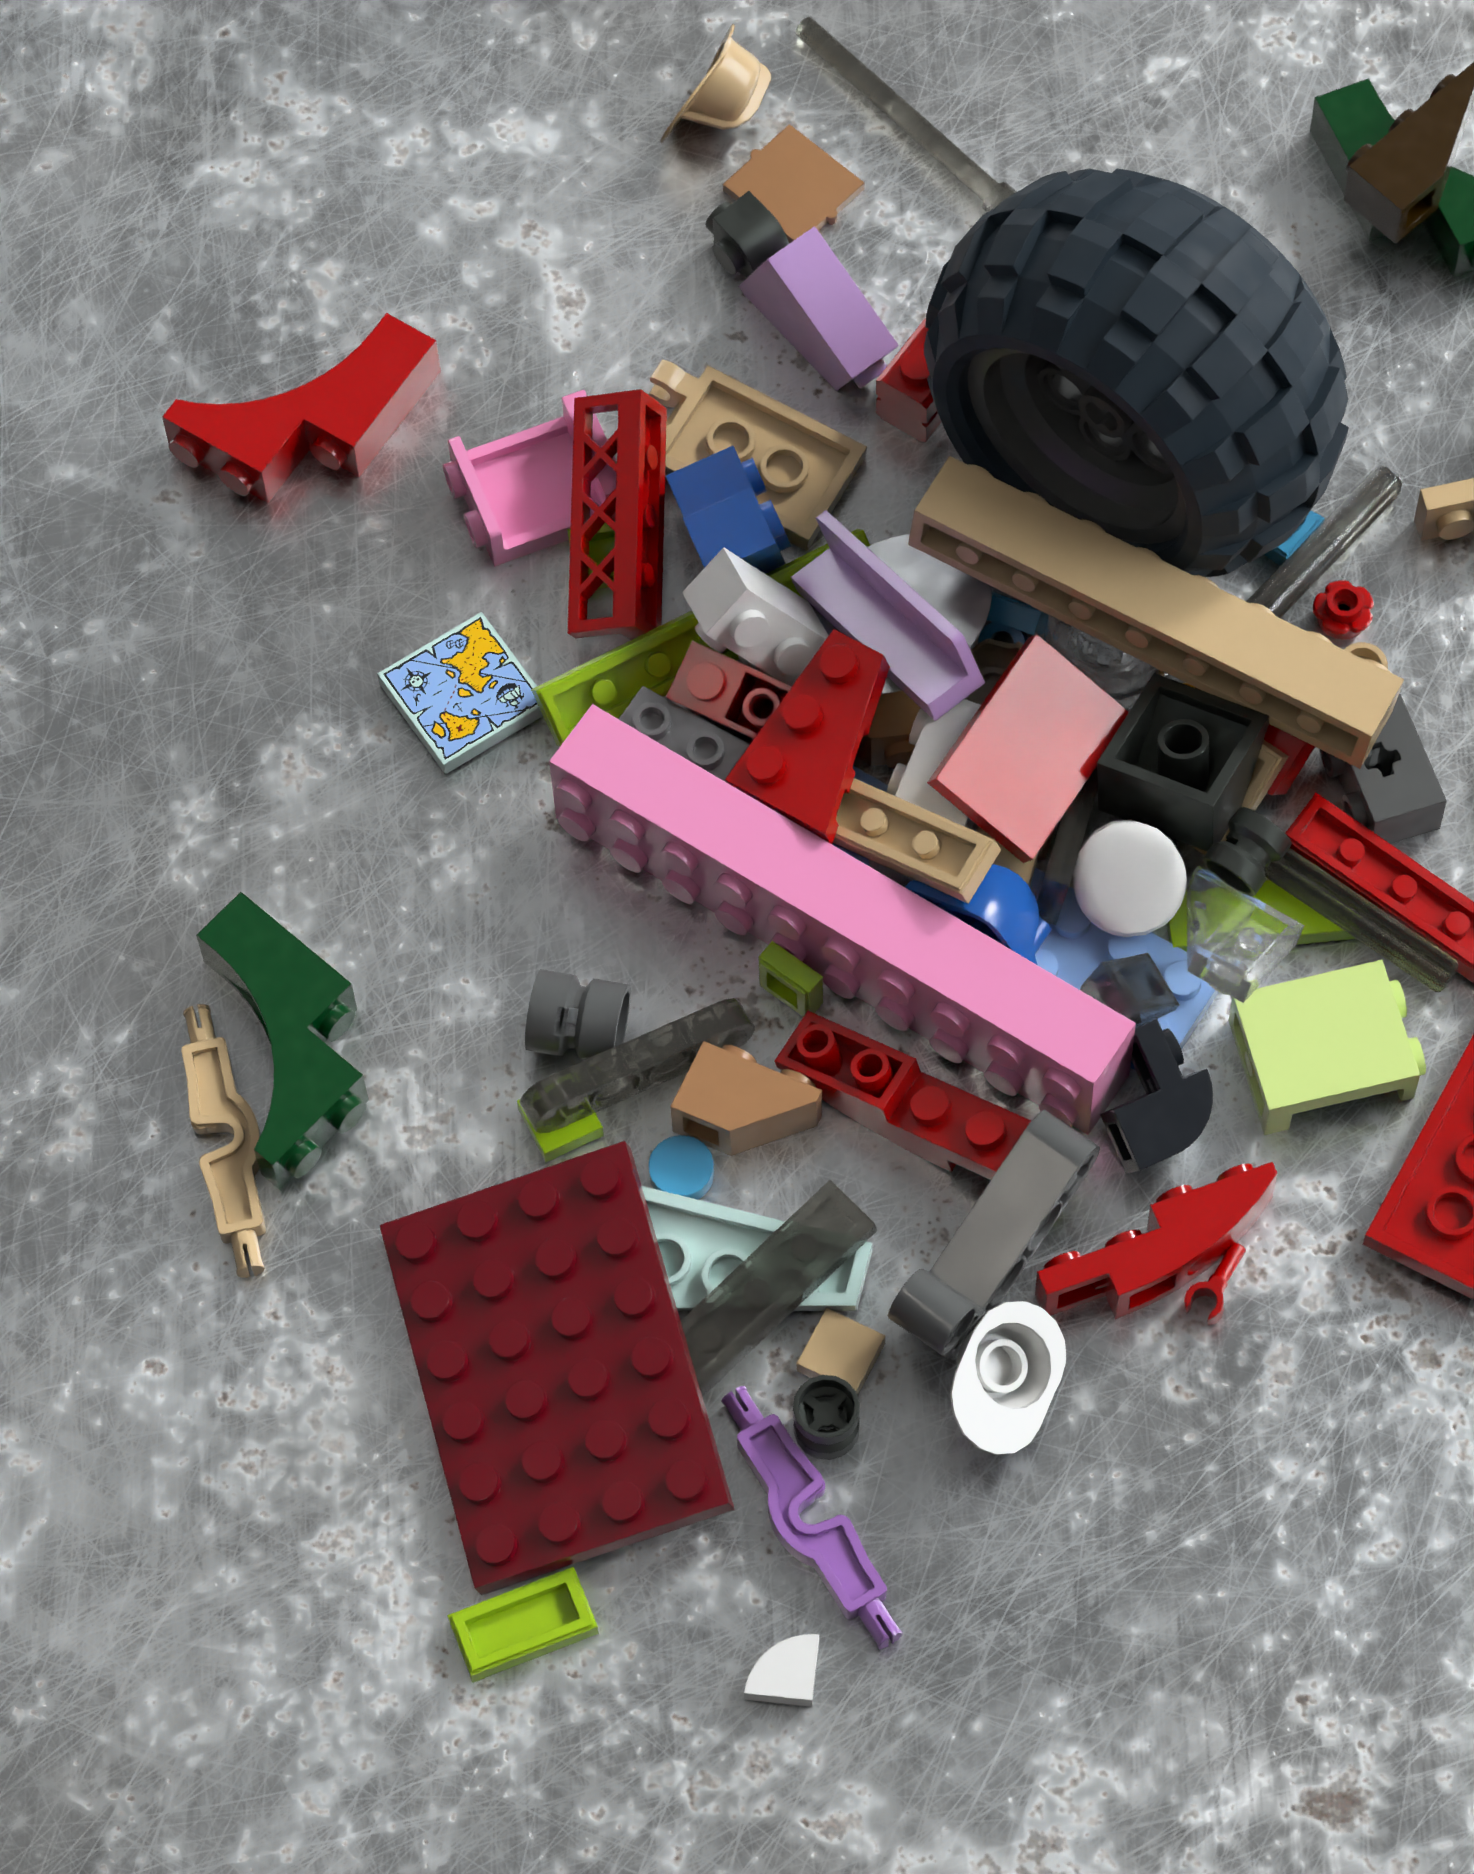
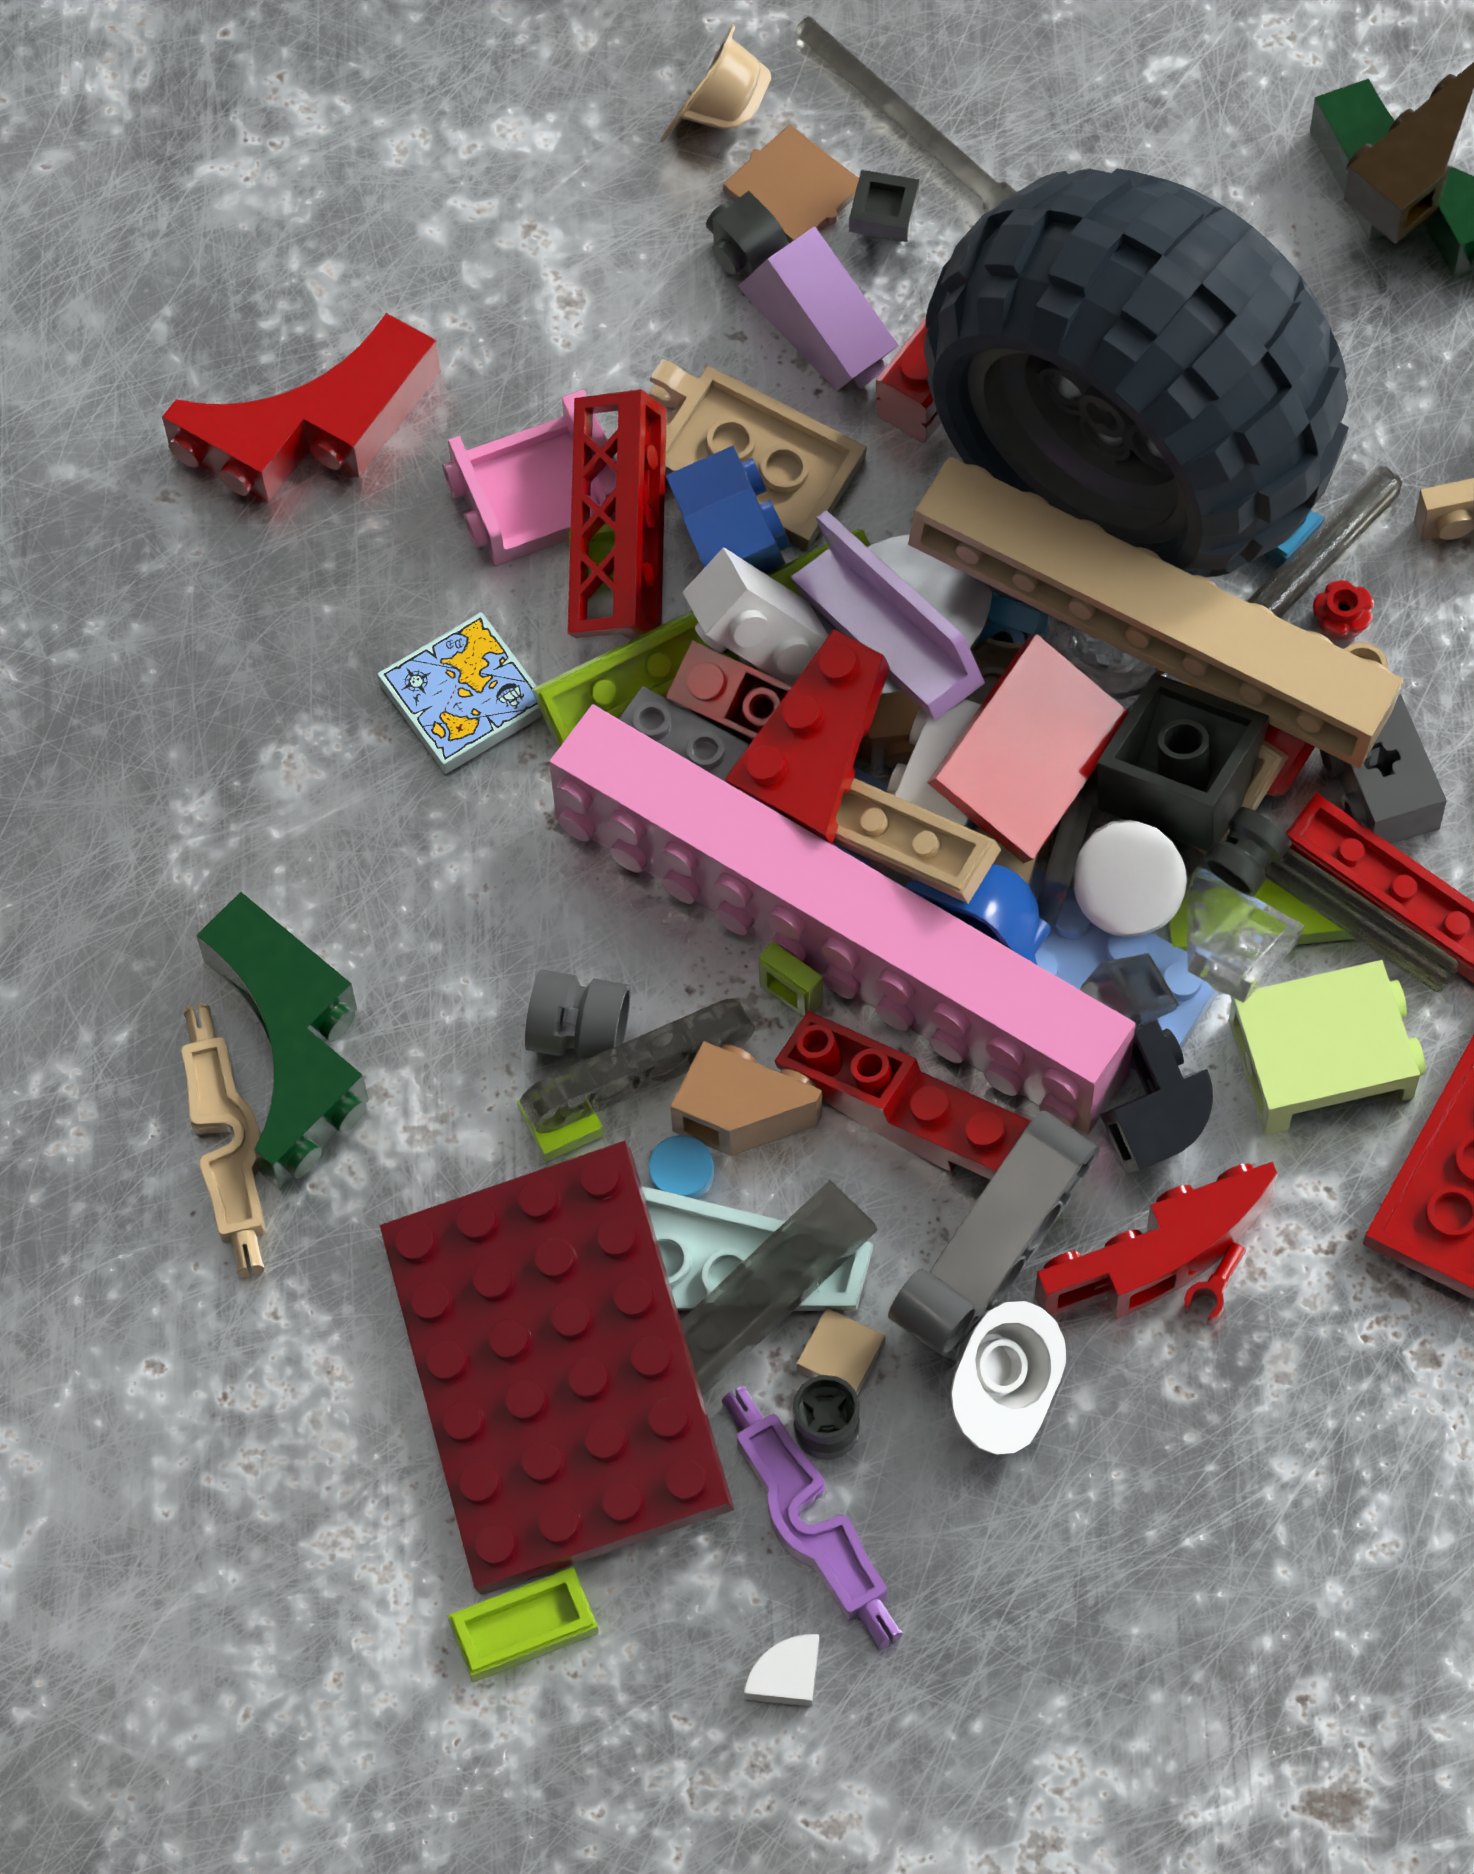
none -> pearl dark grey tile [849,169,920,242]

